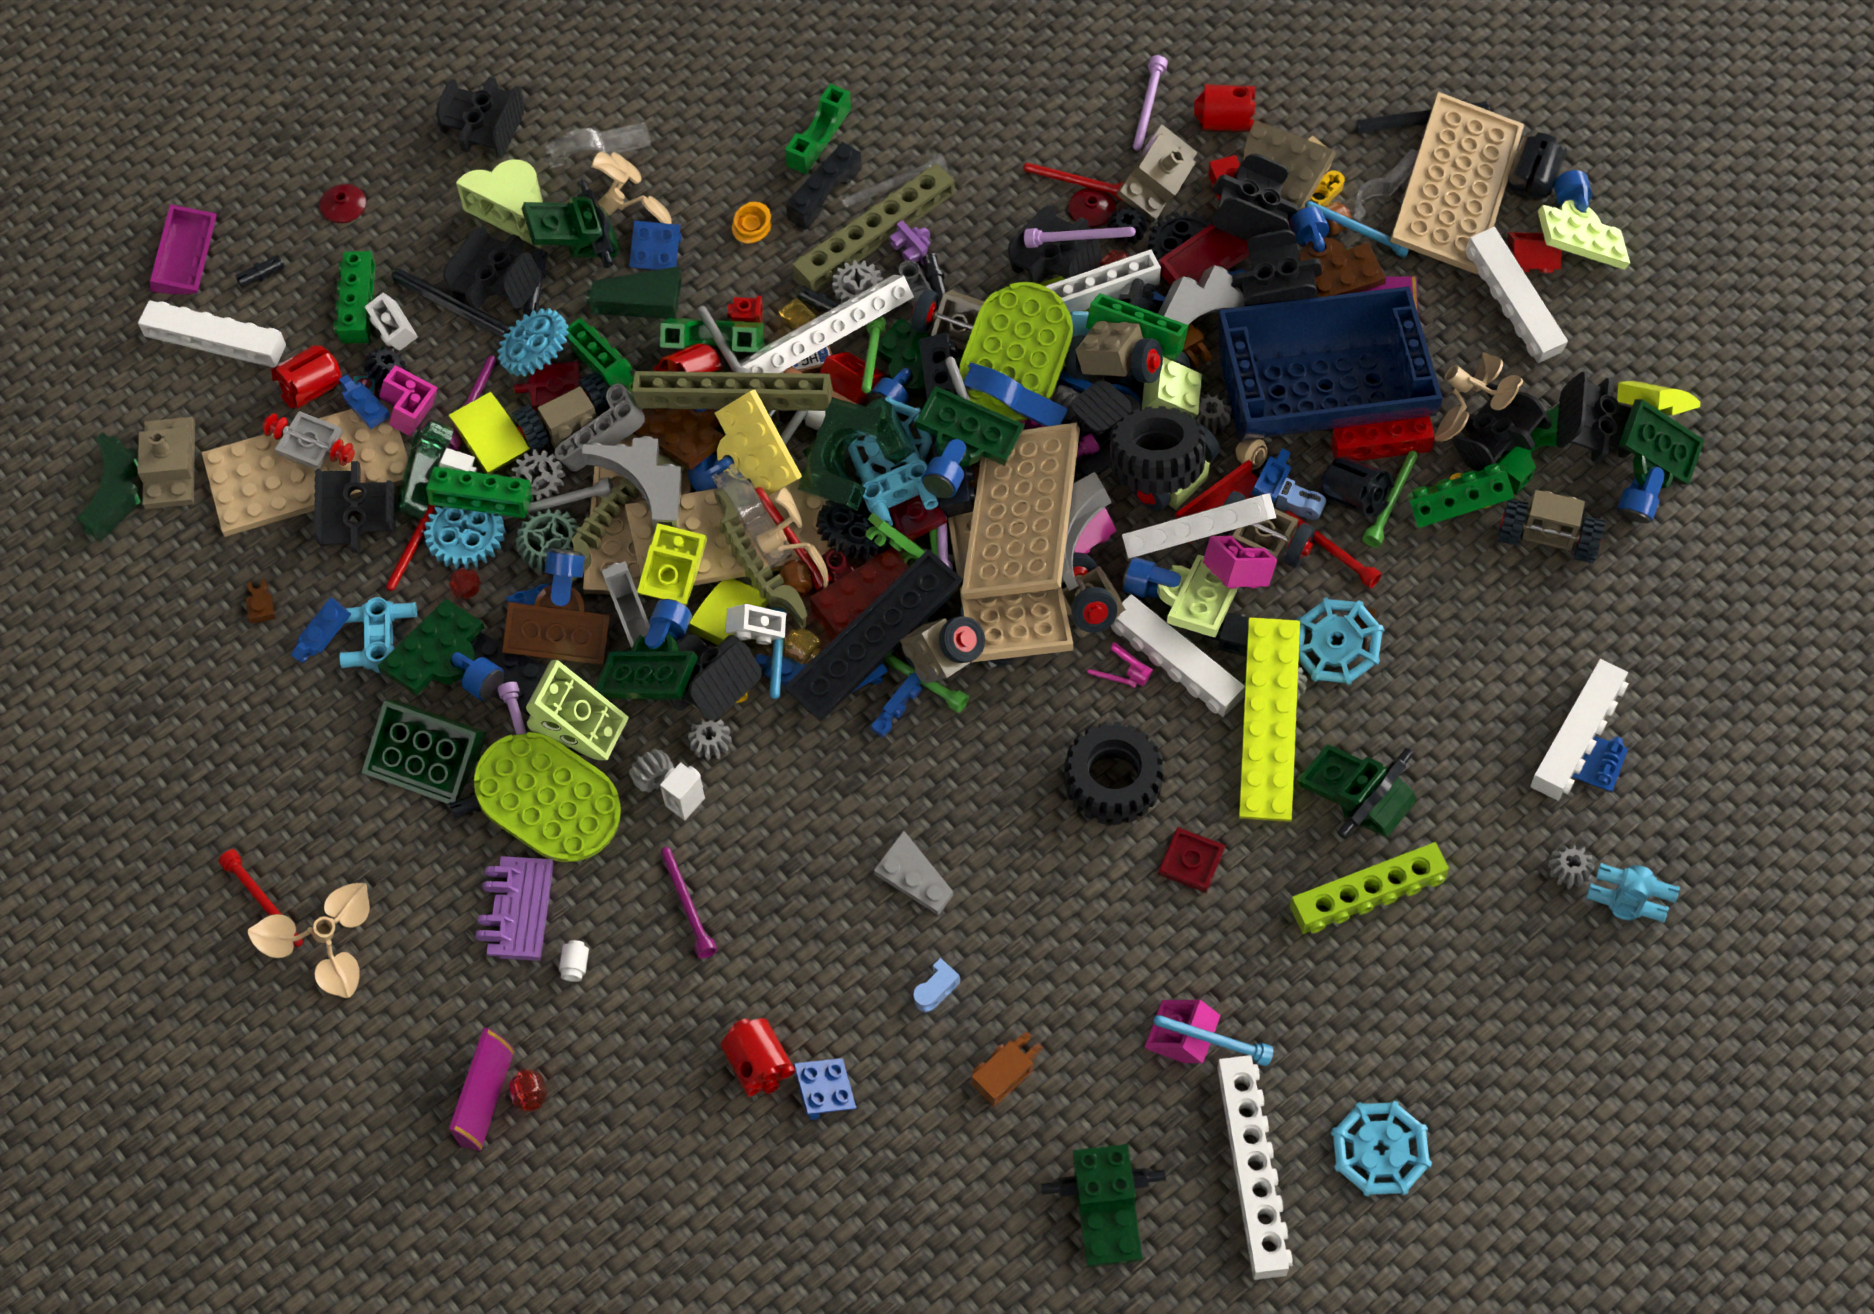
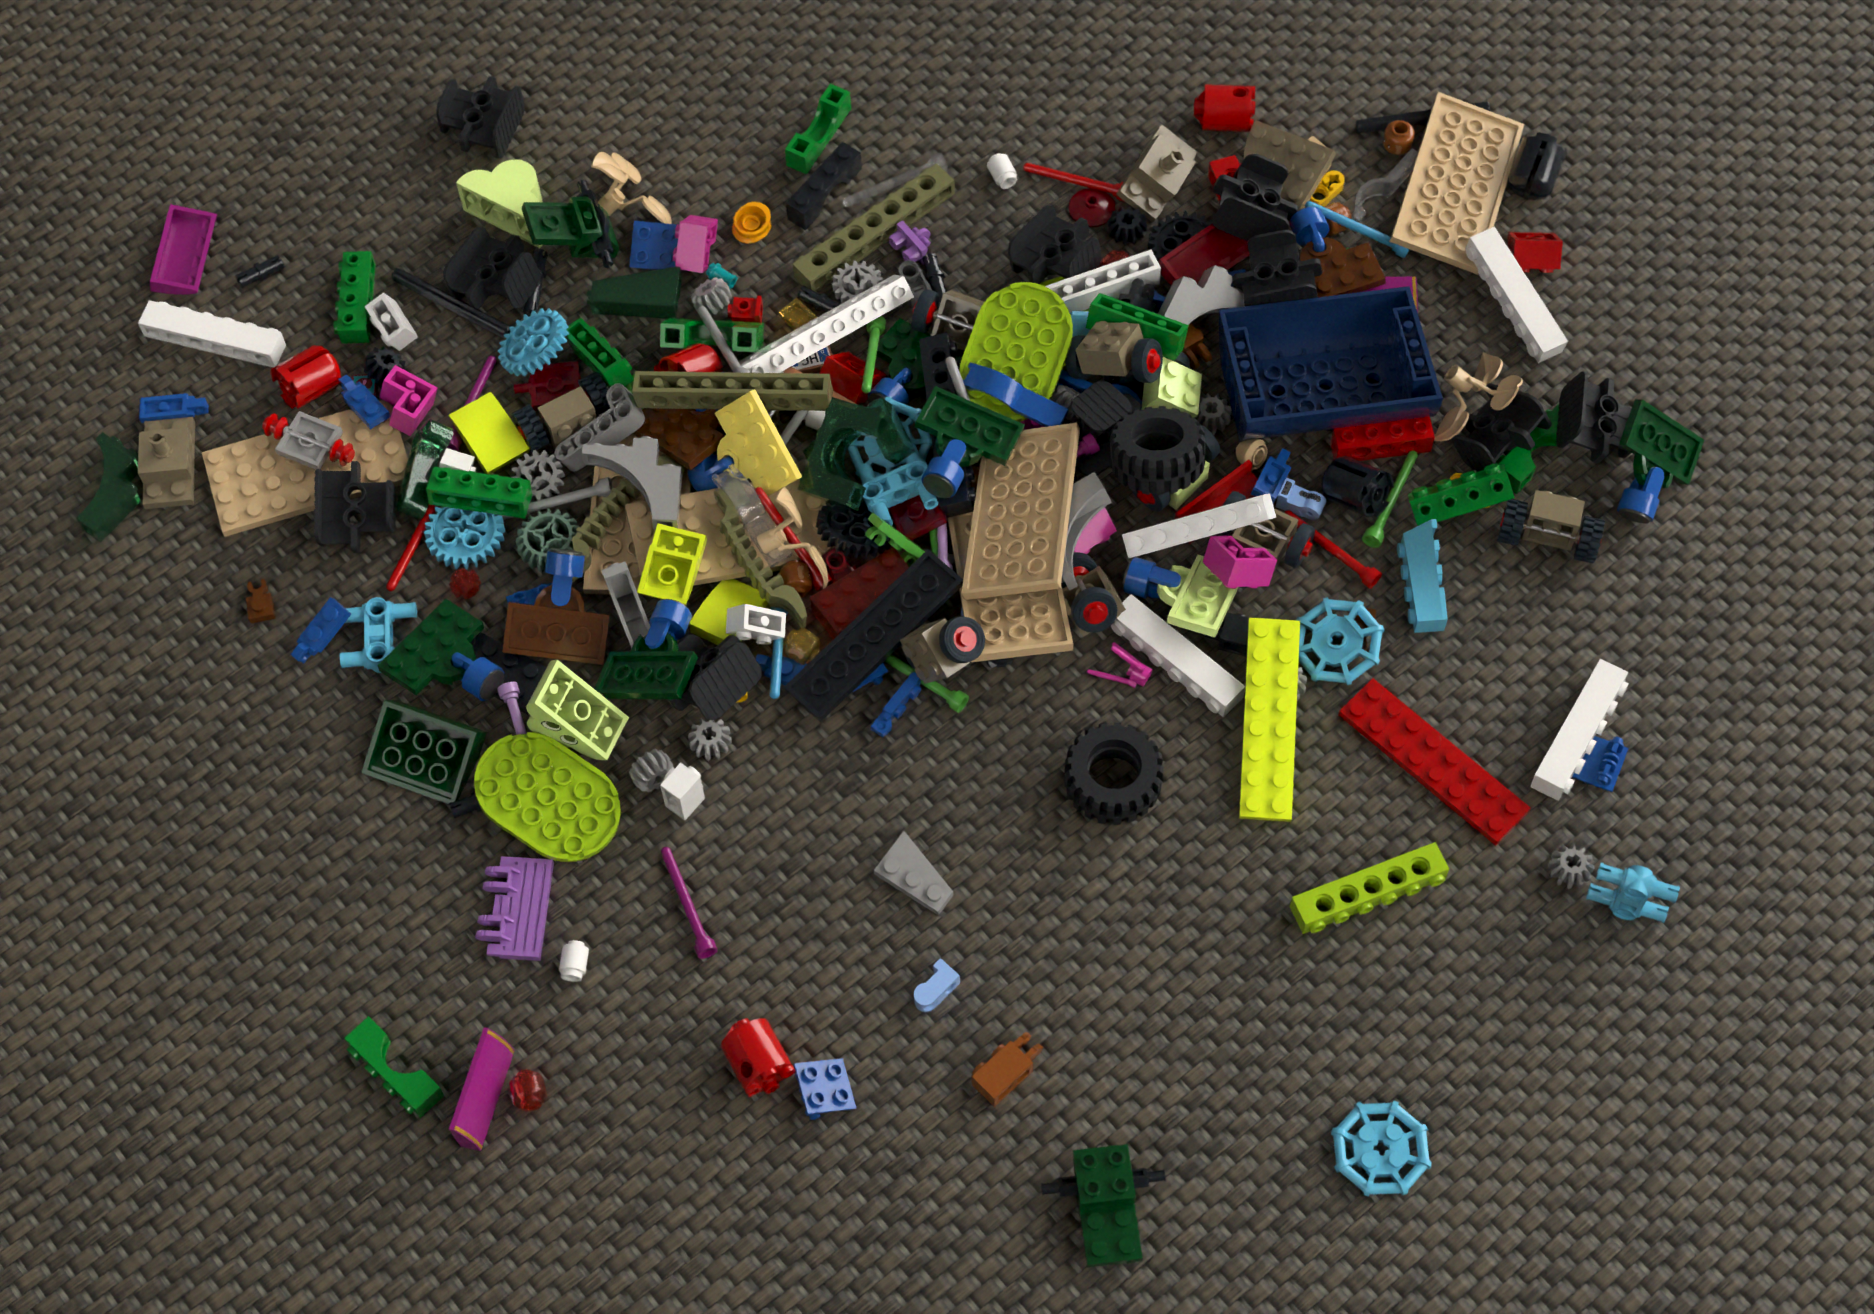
red piece [218,849,303,947] -> none
tan plant [248,883,370,998] -> none
dark red dish [320,184,366,223] -> none
clear piece [545,122,651,168] -> none
lavender piece [1024,227,1135,248] -> none
lavender piece [1133,55,1168,151] -> none
dark pink slope [1145,1000,1221,1063] -> none
dark azure piece [1153,1015,1273,1066] -> none
dark red tile [1158,827,1226,893] -> none
white brick [1217,1055,1293,1280] -> none
dark green piece [1297,744,1417,839] -> none
yellowish green plate [1538,170,1630,270] -> none
neon yellow slope [1617,381,1701,416] -> none
none -> blue hinge [139,393,209,423]
none -> green arch [344,1016,444,1118]
none -> dark pink brick [673,215,718,273]
none -> light grey gear [691,277,733,315]
none -> teal pin [706,263,738,289]
none -> white brick [987,154,1017,189]
none -> red plate [1338,678,1531,846]
none -> dark orange head [1383,120,1415,155]
none -> medium azure wedge [1397,519,1448,633]

